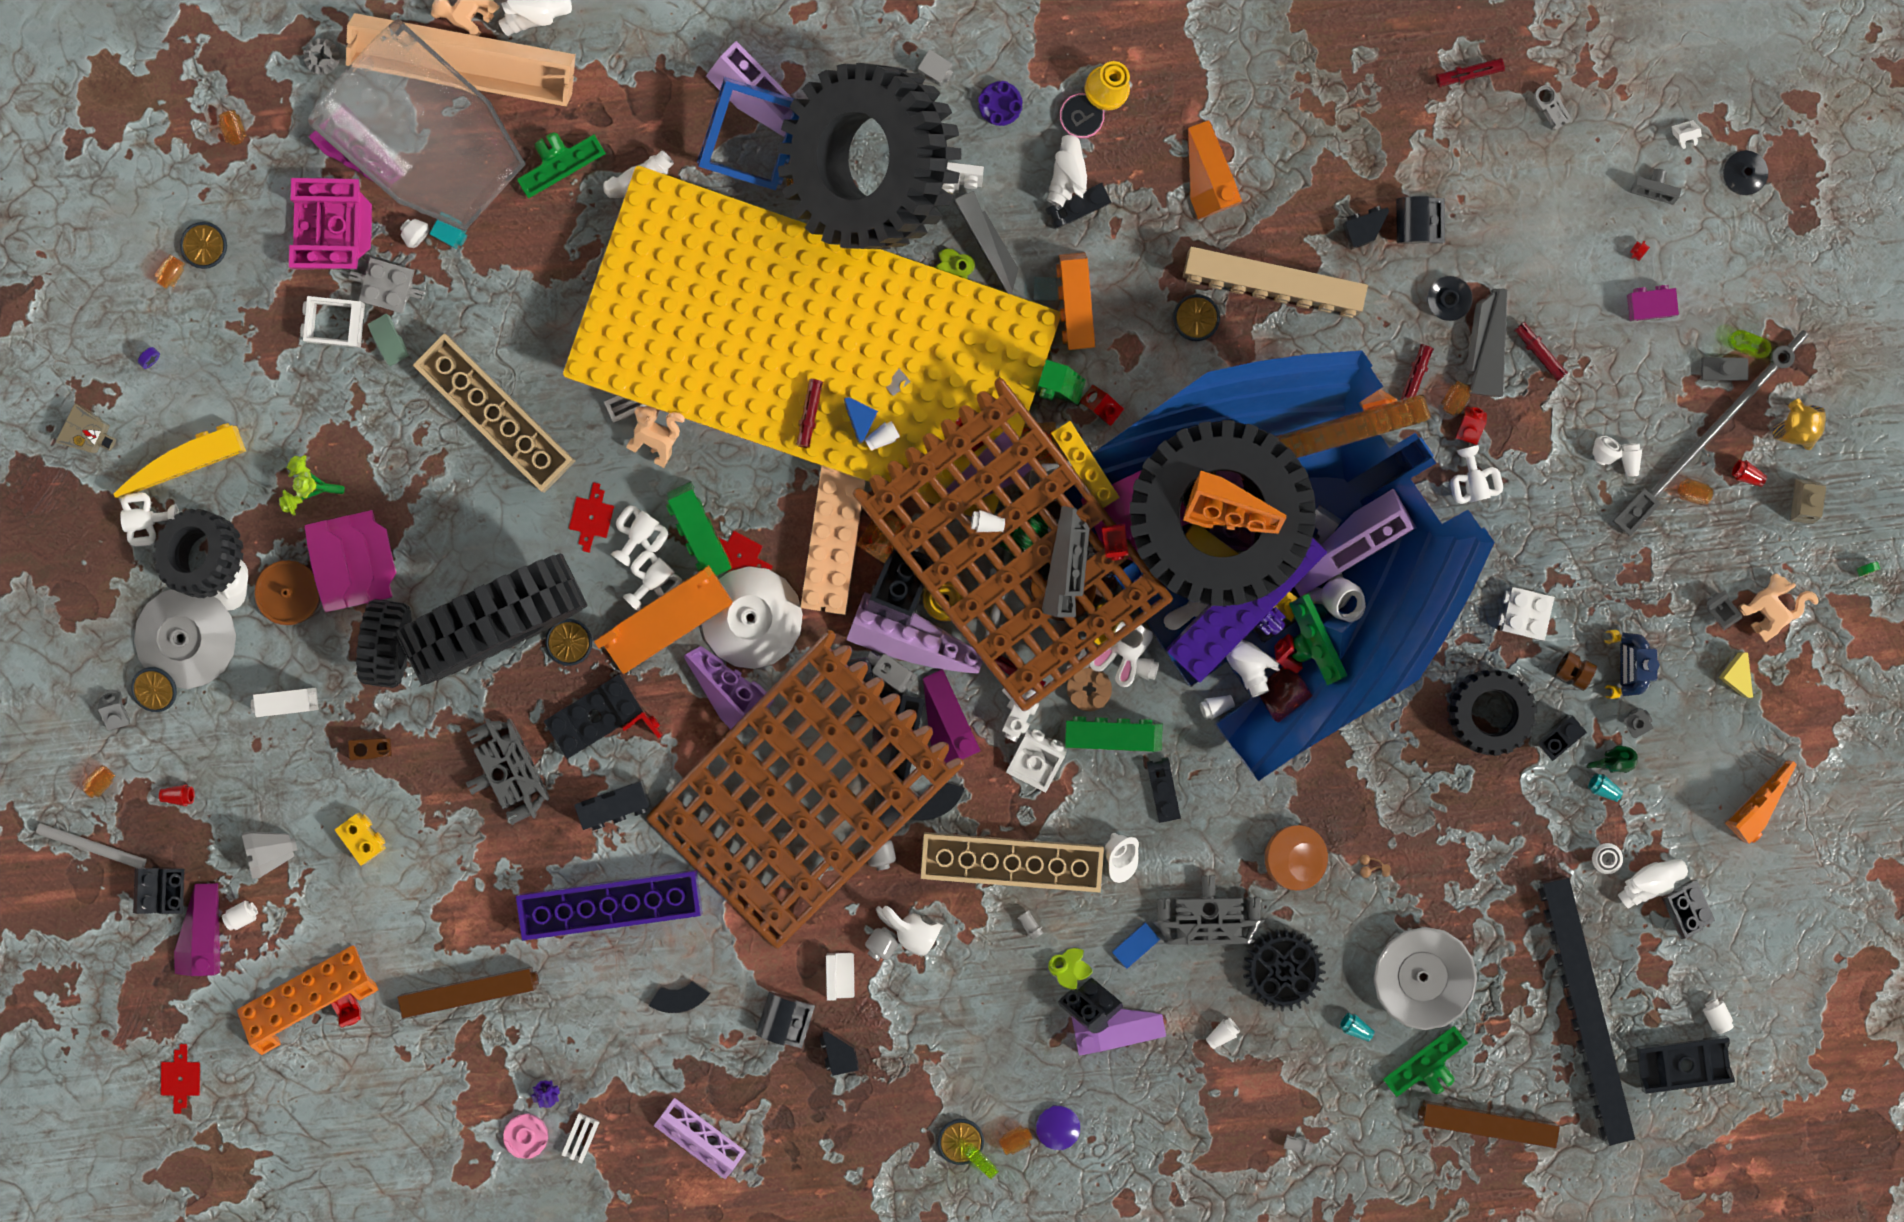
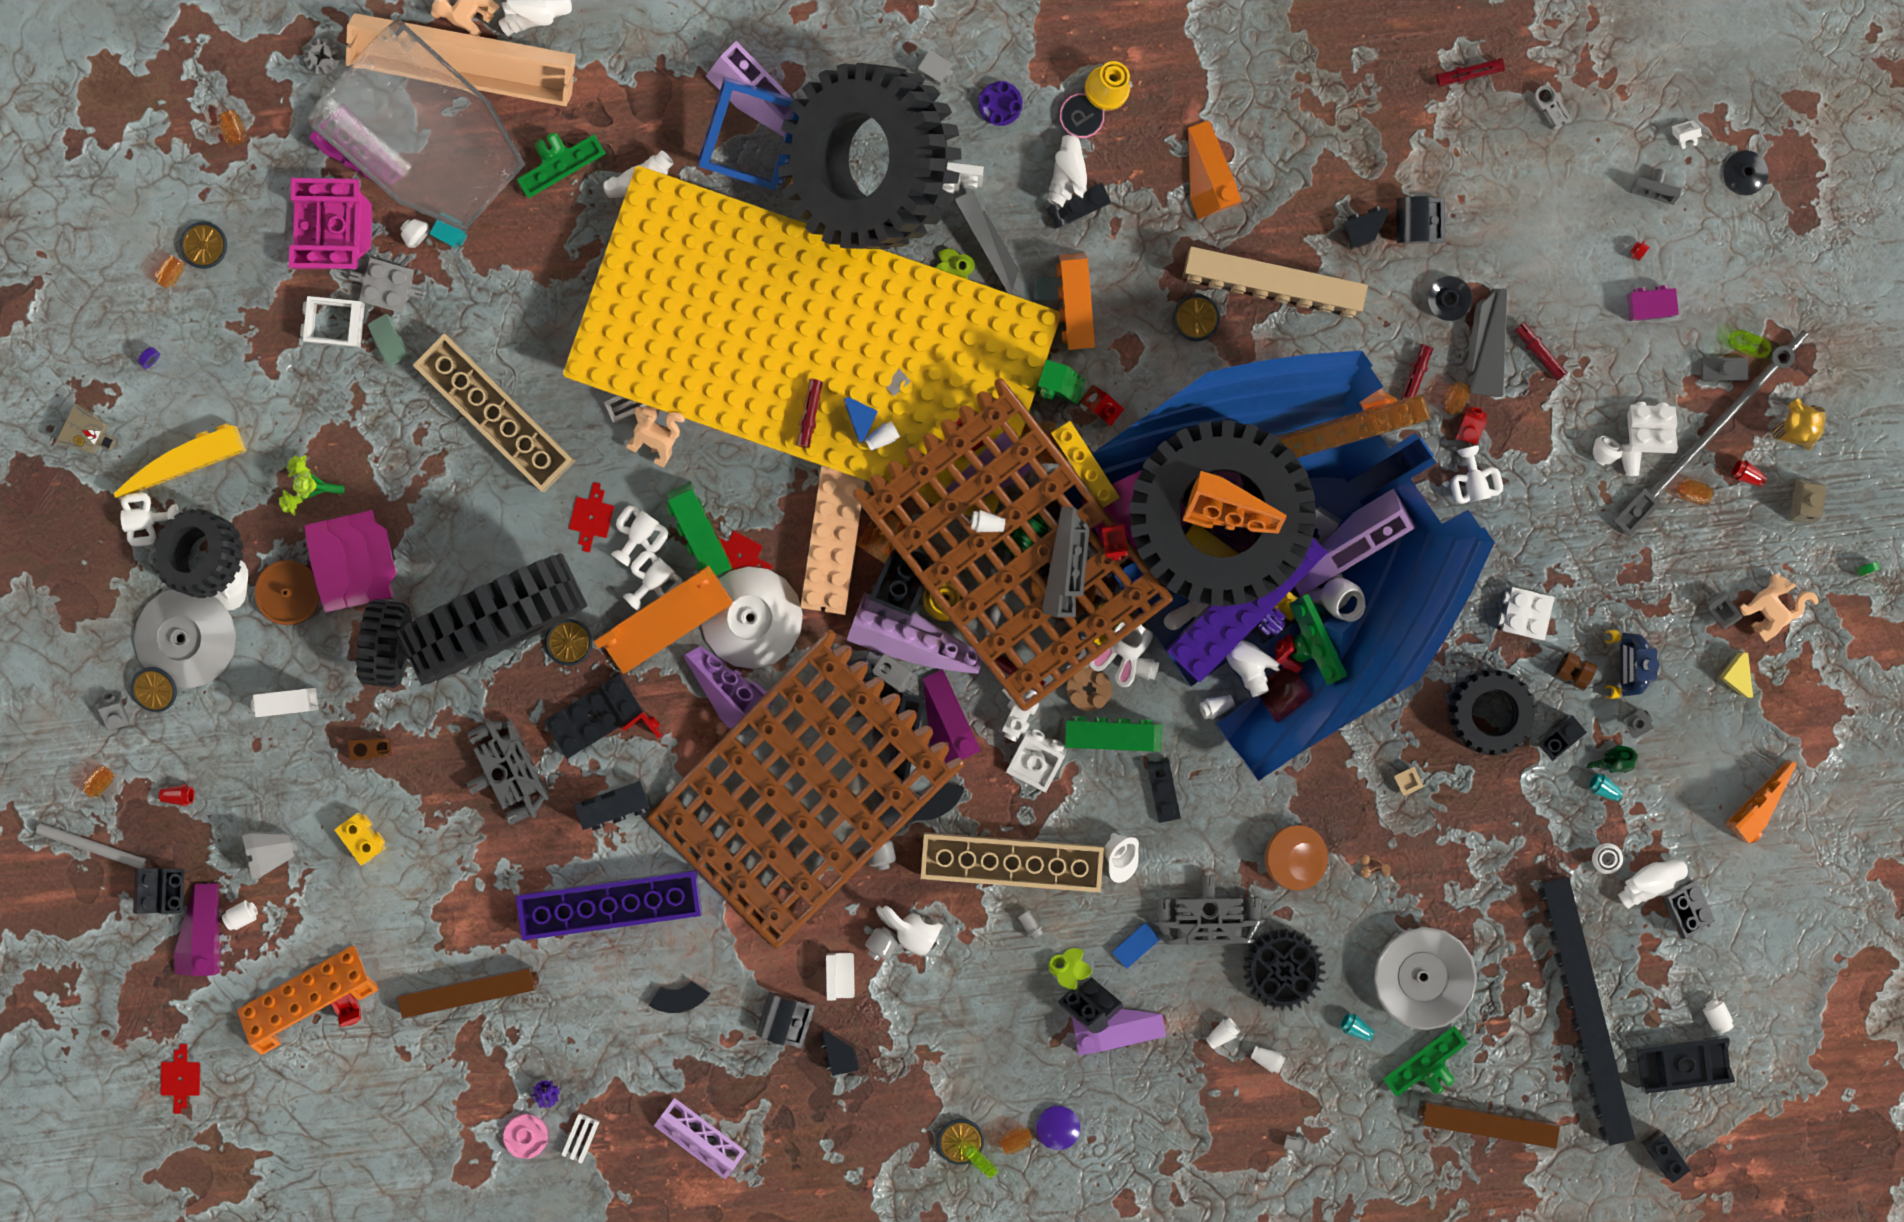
none -> white cone [1251,1046,1286,1074]
none -> tan plate [1393,766,1424,796]
none -> white plate [1627,402,1678,453]
none -> black brick [1641,1130,1691,1183]

